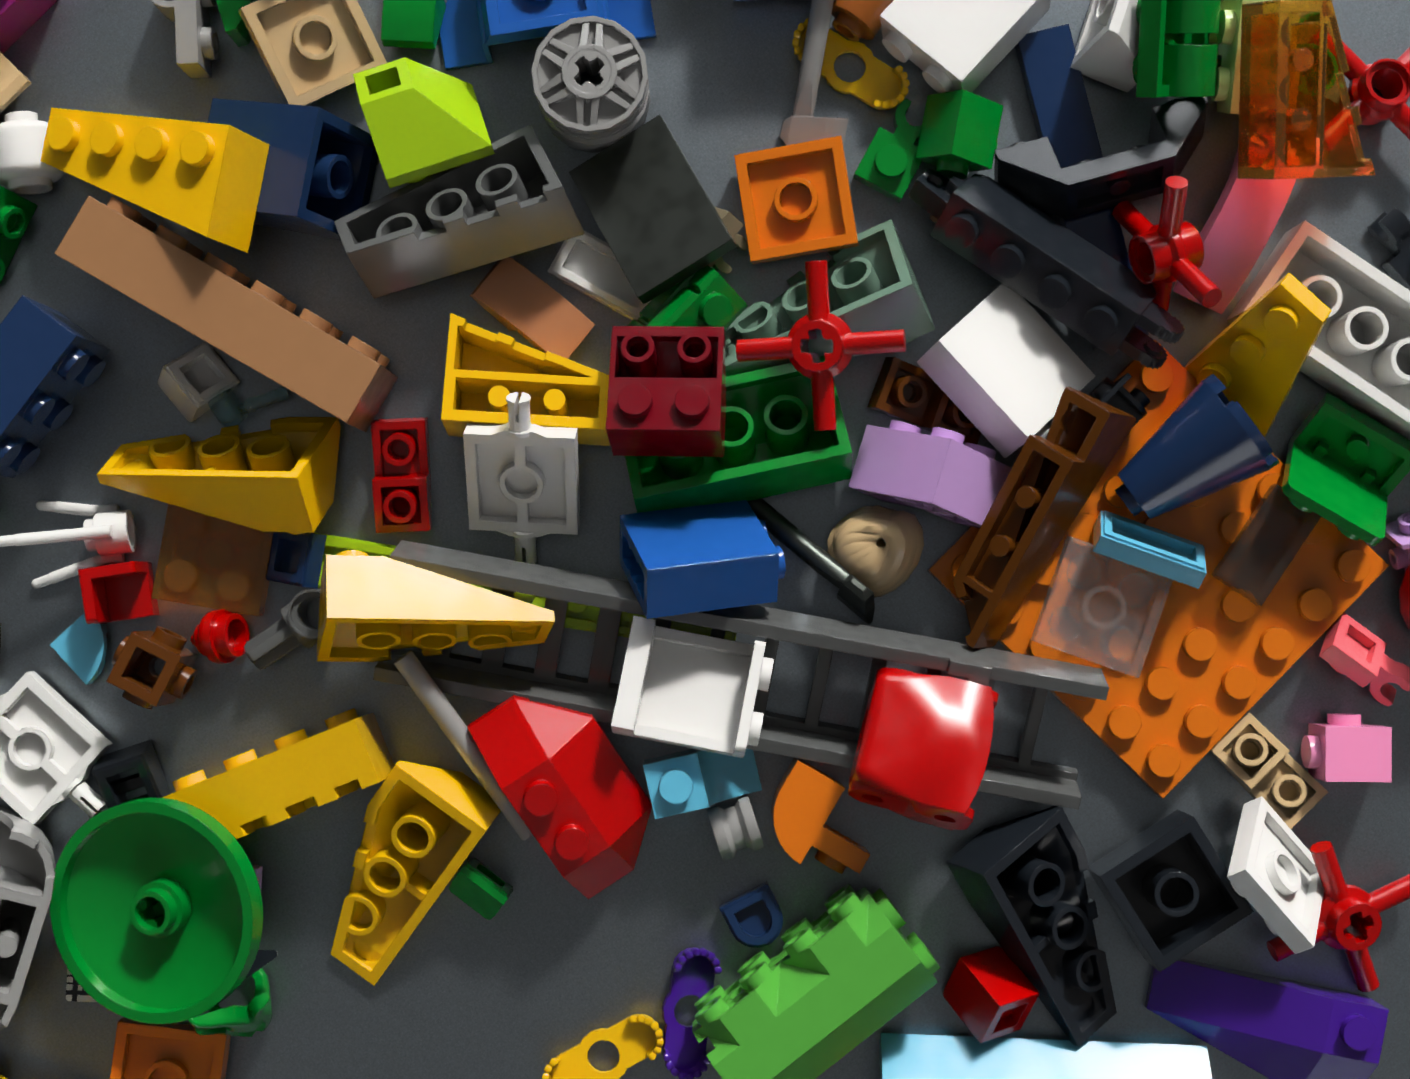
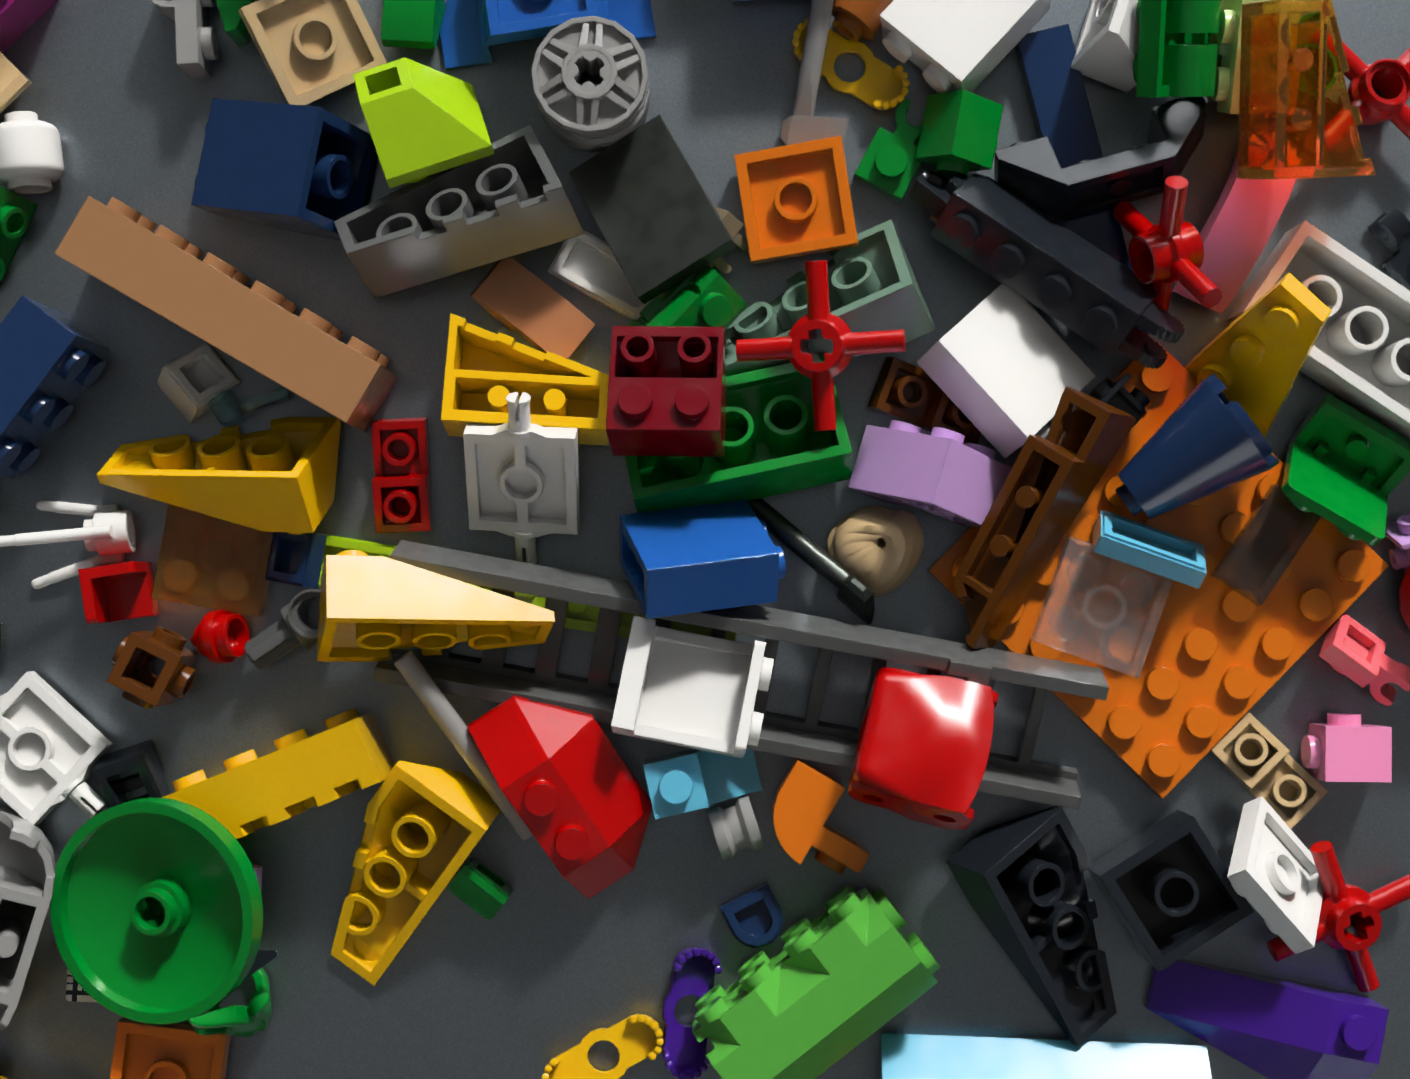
yellow wedge [40,107,270,253] -> none
medium azure tile [50,613,107,685] -> none
red panel [943,946,1040,1043] -> none

